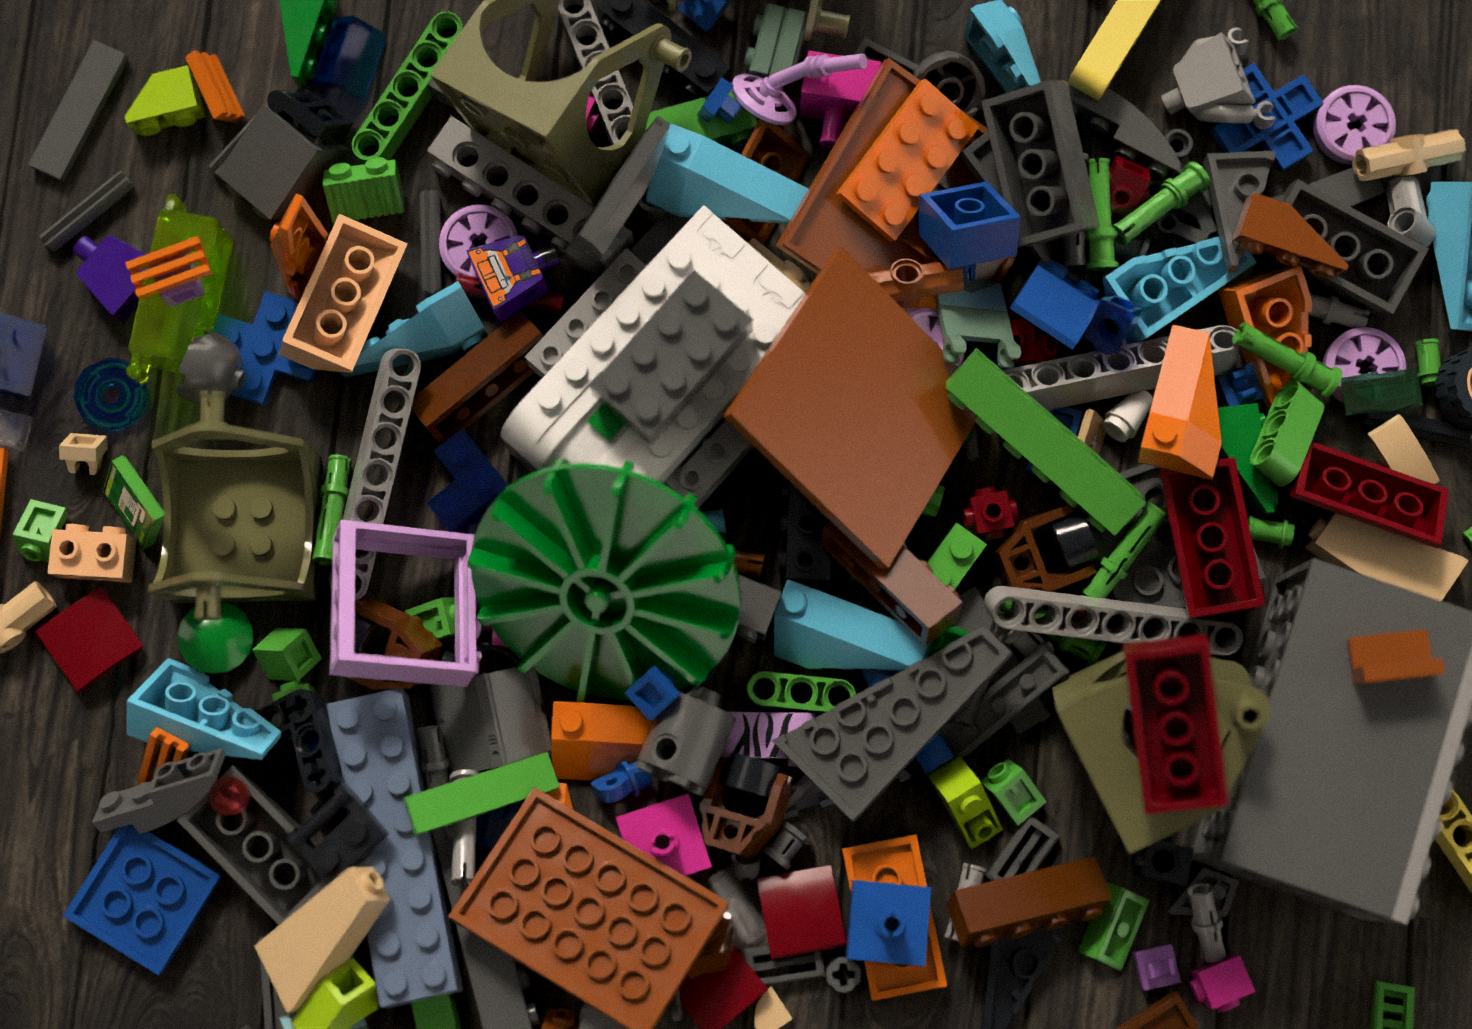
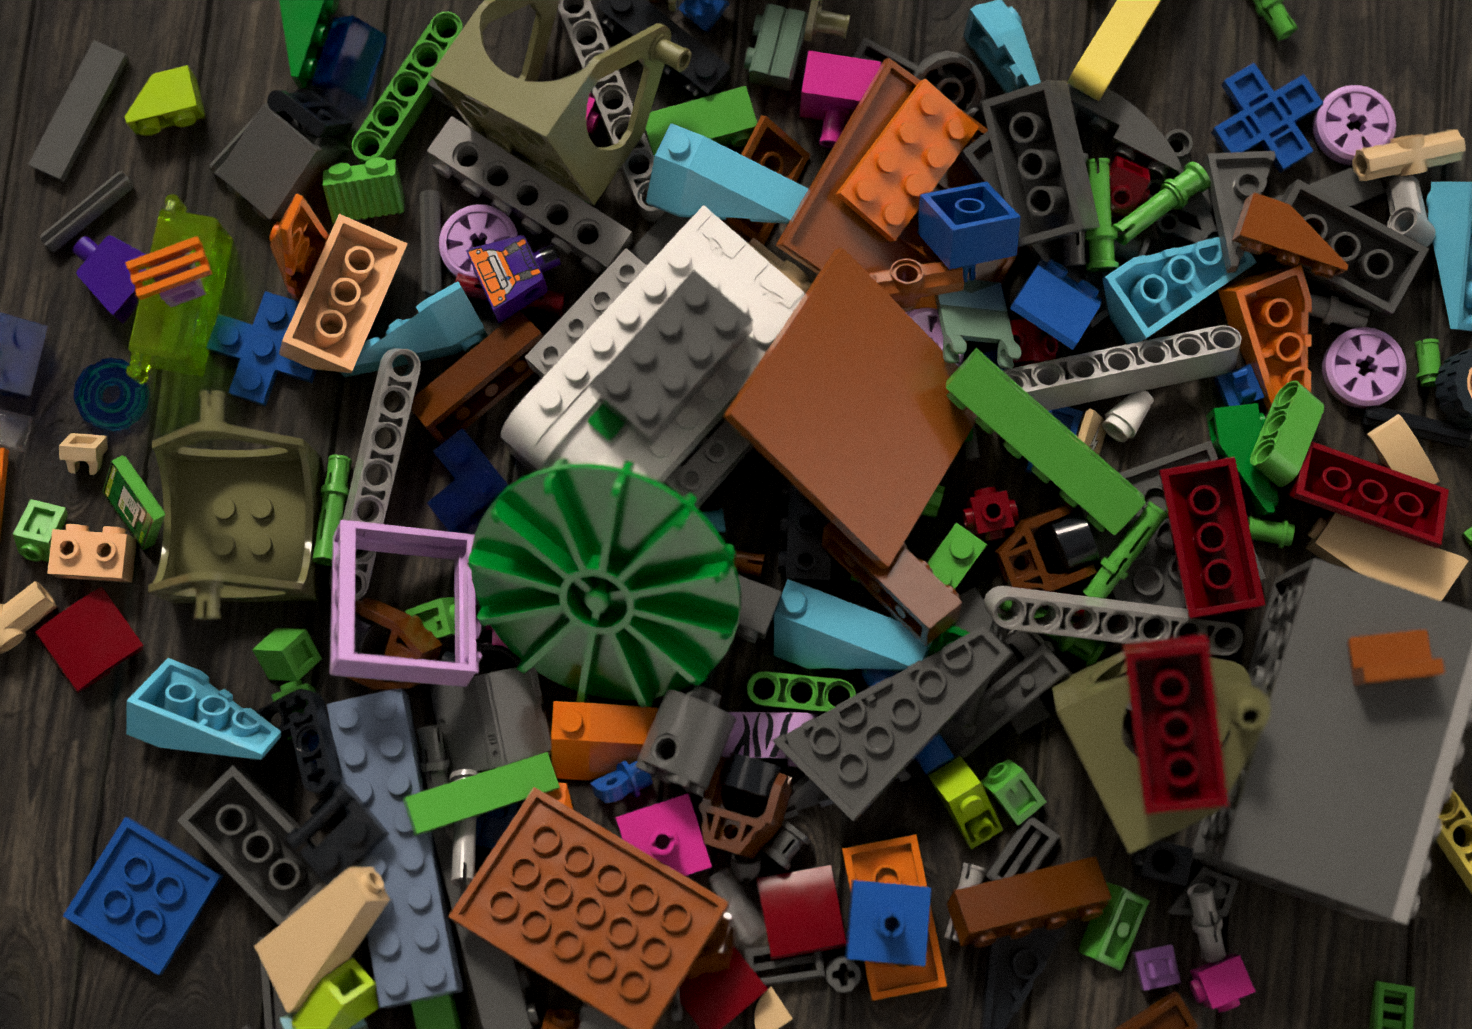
dark grey slope [92,748,226,834] -> none
orange tile [137,727,190,786] -> none
dark grey cylinder [176,329,246,404] -> none
green dish [177,601,254,674] -> none
orange tile [186,50,245,123] -> none
clear red tile [209,777,251,816] -> none
dark grey wedge [562,116,670,271] -> none
blue tile [625,665,680,721] -> none
blue tile [697,78,742,123] -> none
lavender dish [731,54,867,125] -> none
clear blue brick [1084,292,1143,355] -> none
orange wedge [1138,325,1222,480] -> none
light grey torso [1162,27,1276,129] -> none
bright green pin [1232,322,1342,398] -> none
clear green slope [1341,368,1423,415] -> none

